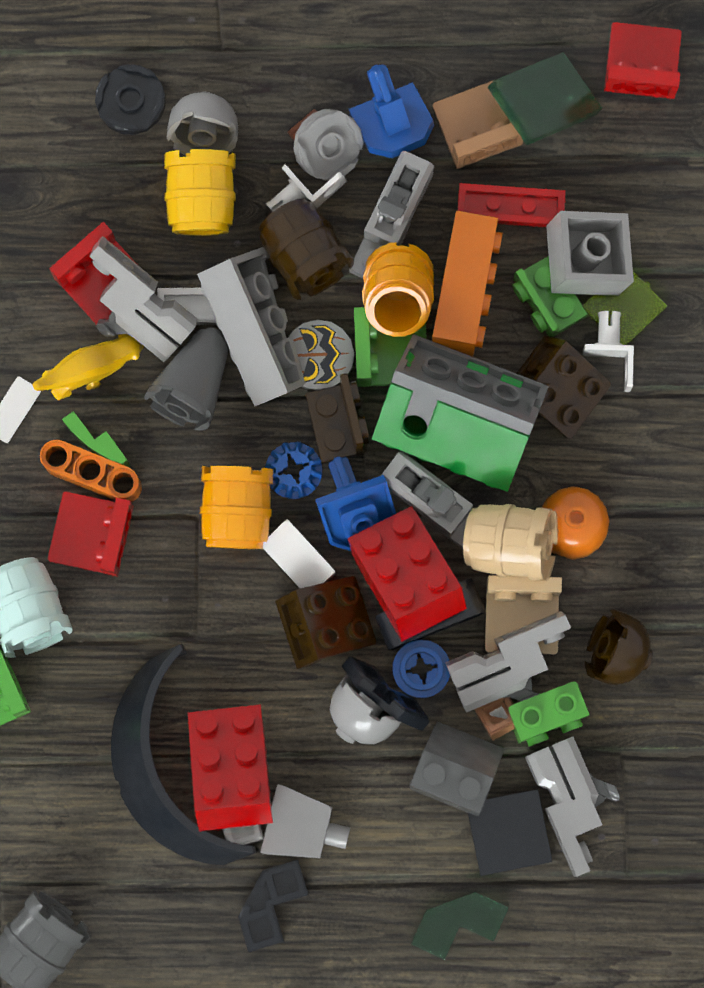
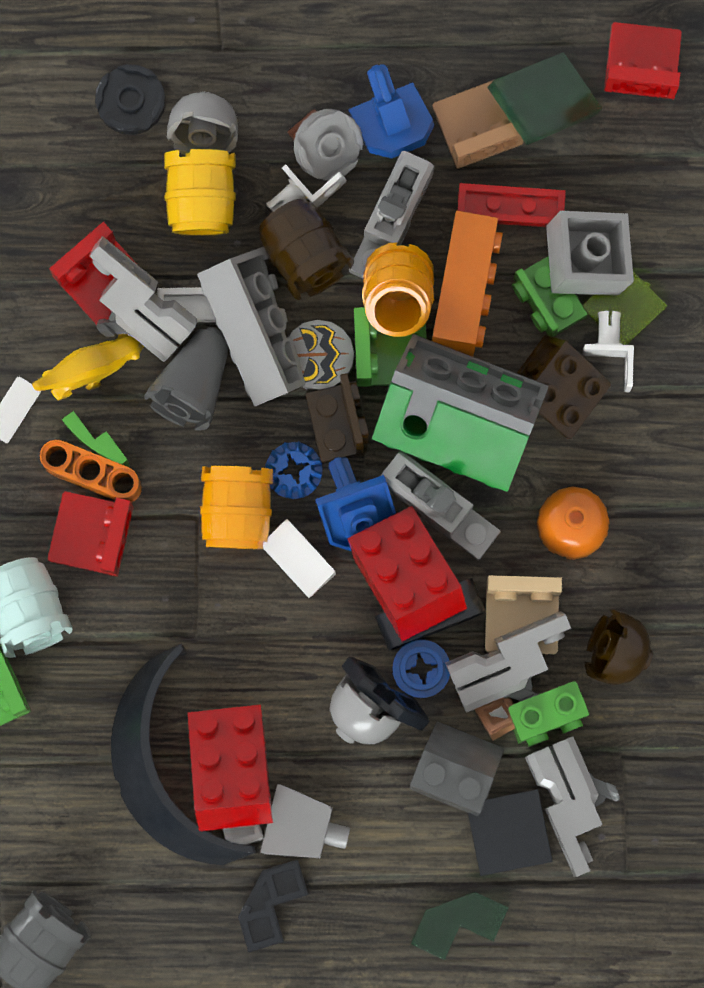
dark brown bracket [275,576,377,669] -> none
tan piece [463,504,558,581] -> none

